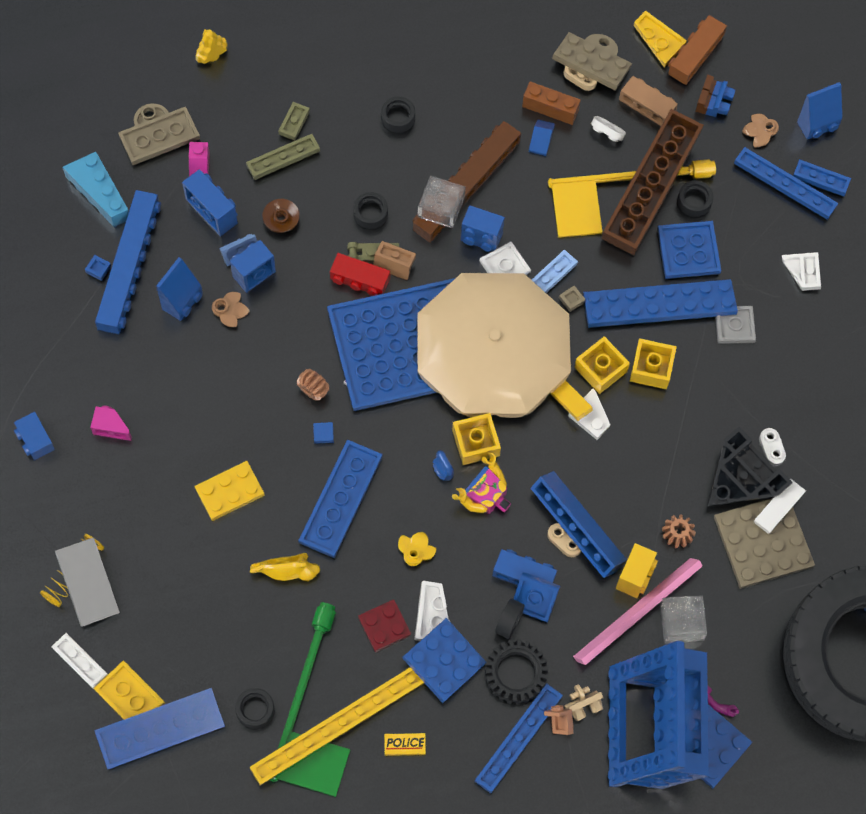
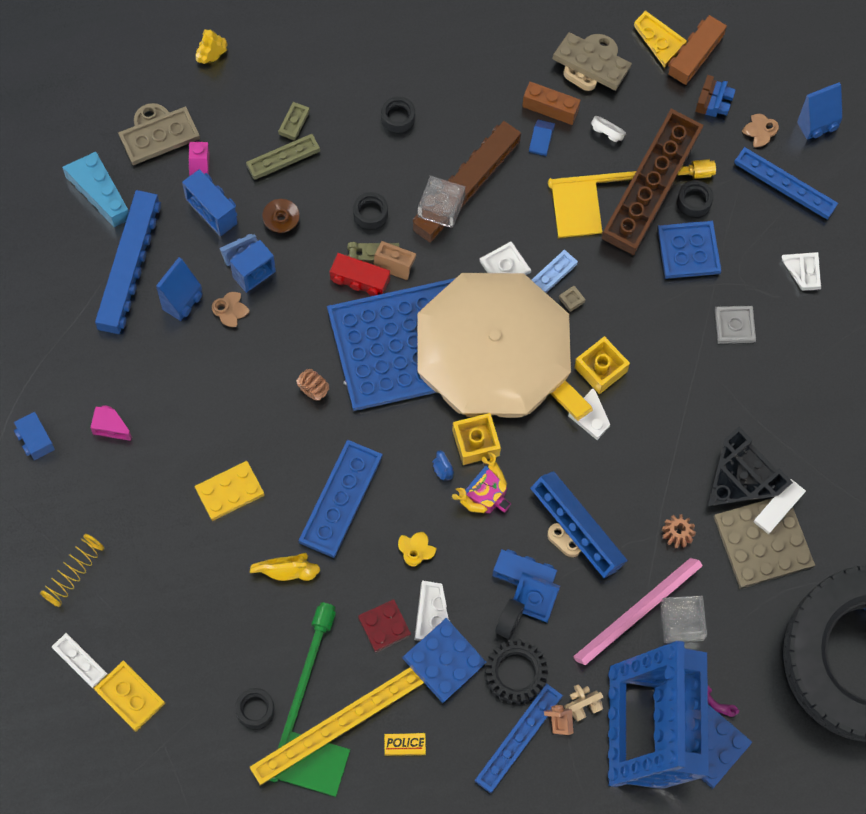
light grey tile [55,538,120,627] -> none
blue plate [85,255,111,281] -> none
blue plate [94,688,225,769] -> none
blue tile [313,422,334,444] -> none
blue brick [461,205,505,252] -> none
blue plate [583,279,738,328] -> none
yellow brick [616,543,658,598] -> none
medium nougat brick [619,76,678,126] -> none
yellow brick [630,338,677,389] -> none
white plate [759,428,786,466] -> none
blue plate [793,159,851,196] -> none

